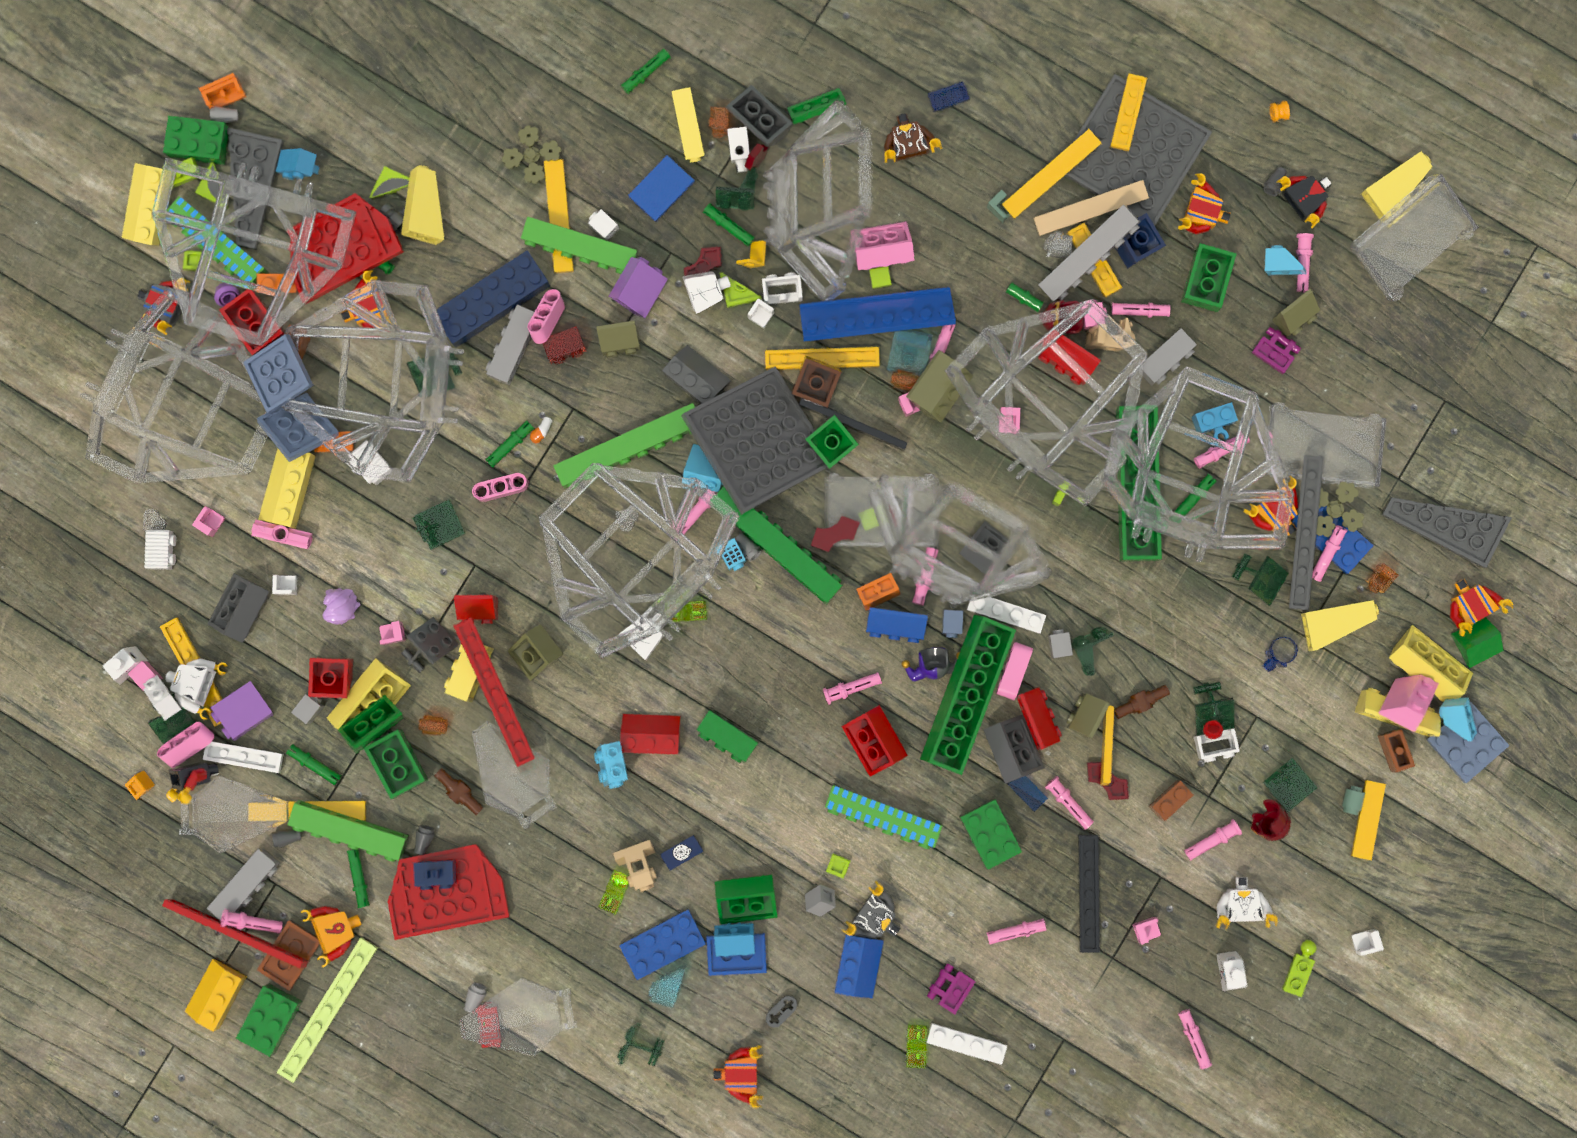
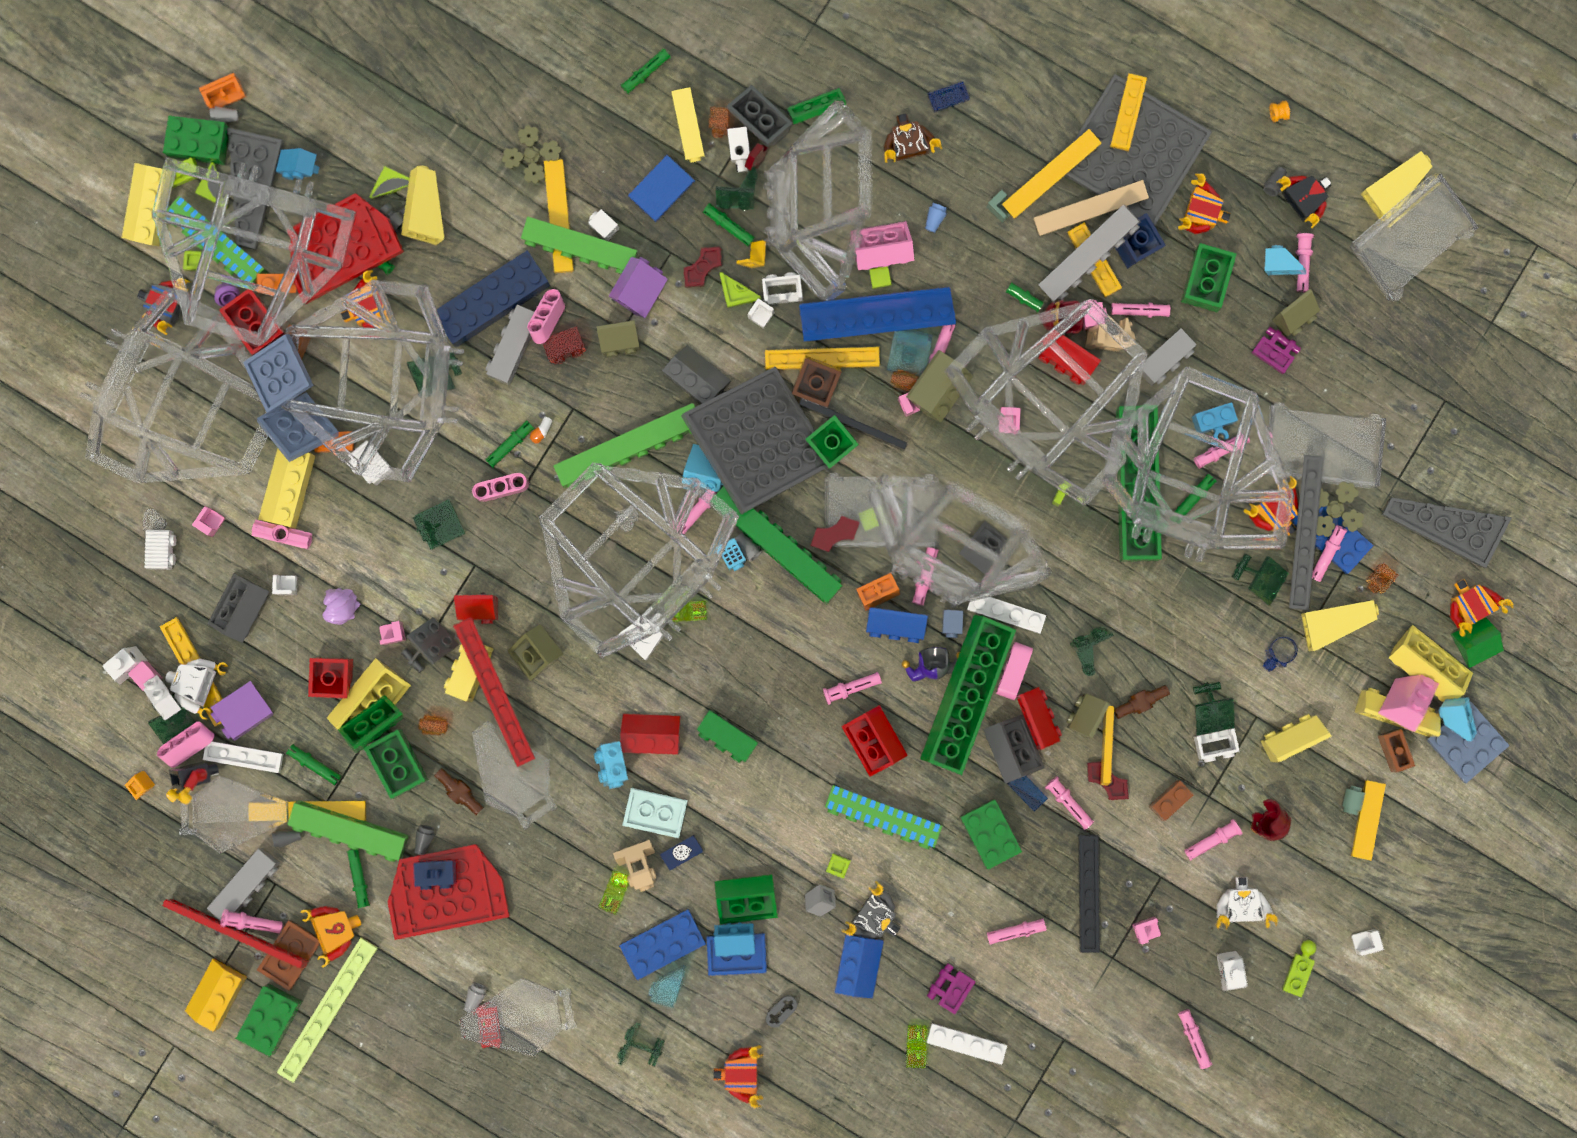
light grey brick [291,694,325,724] -> none
white torso [682,272,731,314] -> none
clear brick [1043,232,1073,258] -> none
light grey brick [1048,629,1073,659] -> none
red plate [1203,720,1223,739] -> none
clear green plate [1263,758,1317,812] -> none
none -> light aqua tile [622,788,688,838]
none -> medium blue cone [925,203,947,233]
none -> light yellow slope [1261,714,1331,762]

